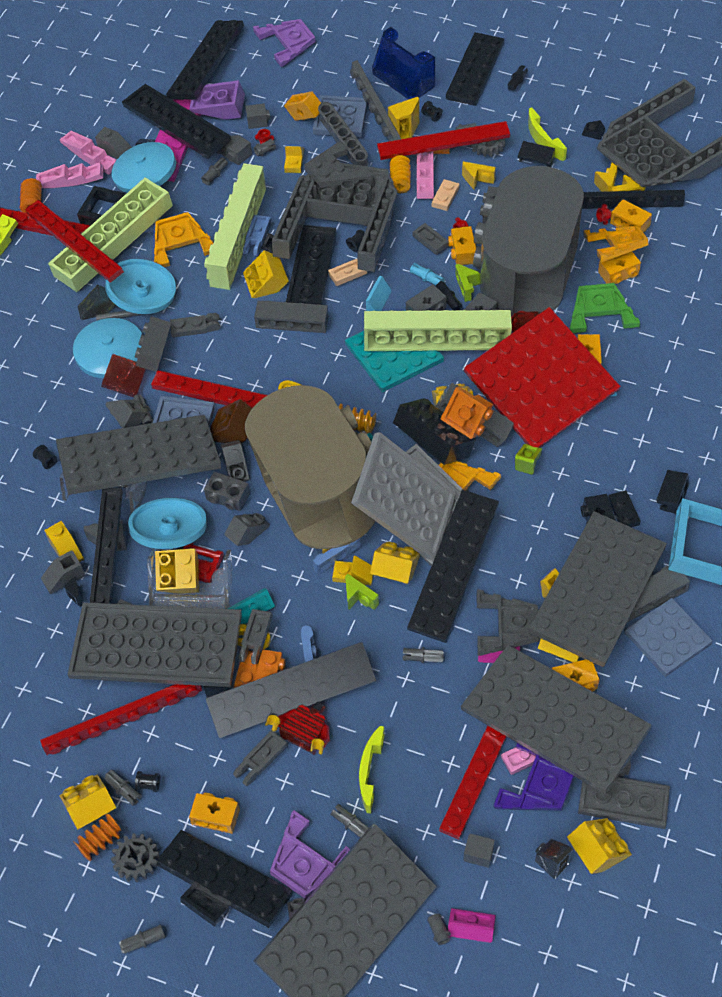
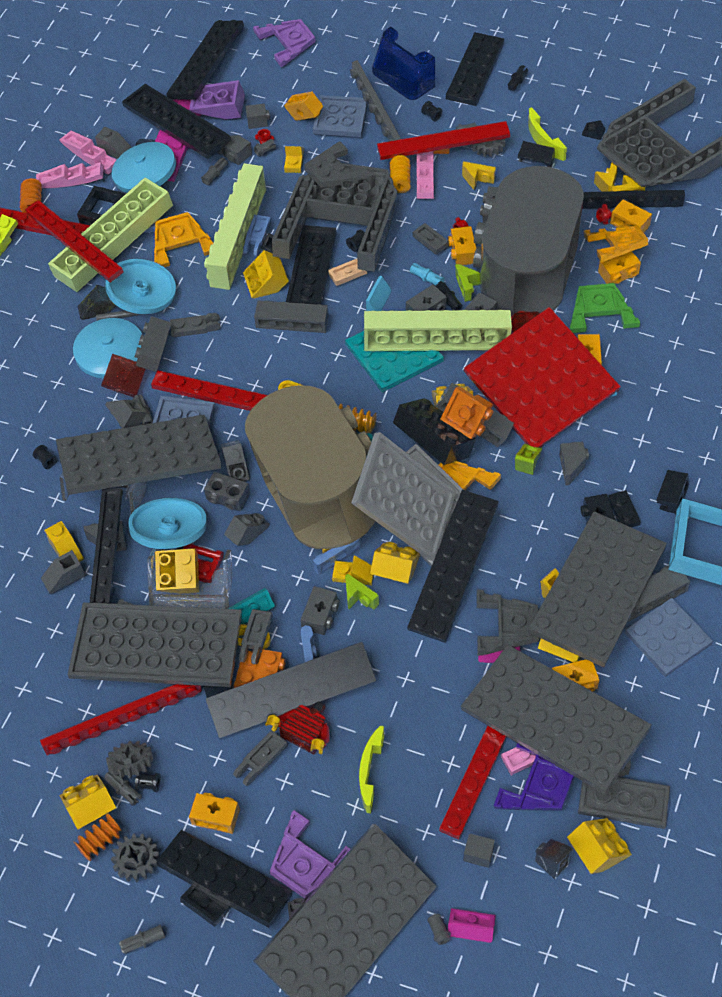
black slope [64,577,82,607] -> none
reddish brown slope [210,399,252,443] -> none
dark grey beam [318,102,369,167] -> none
dark grey axle [330,804,369,838] -> none
yellow slope [388,97,419,139] -> none
dark grey axle [403,647,444,663] -> none
light nougat plate [432,179,459,211] -> none
none -> dark grey gear [106,741,153,778]
none -> dark grey brick [301,586,339,636]
none -> dark grey slope [559,441,589,486]

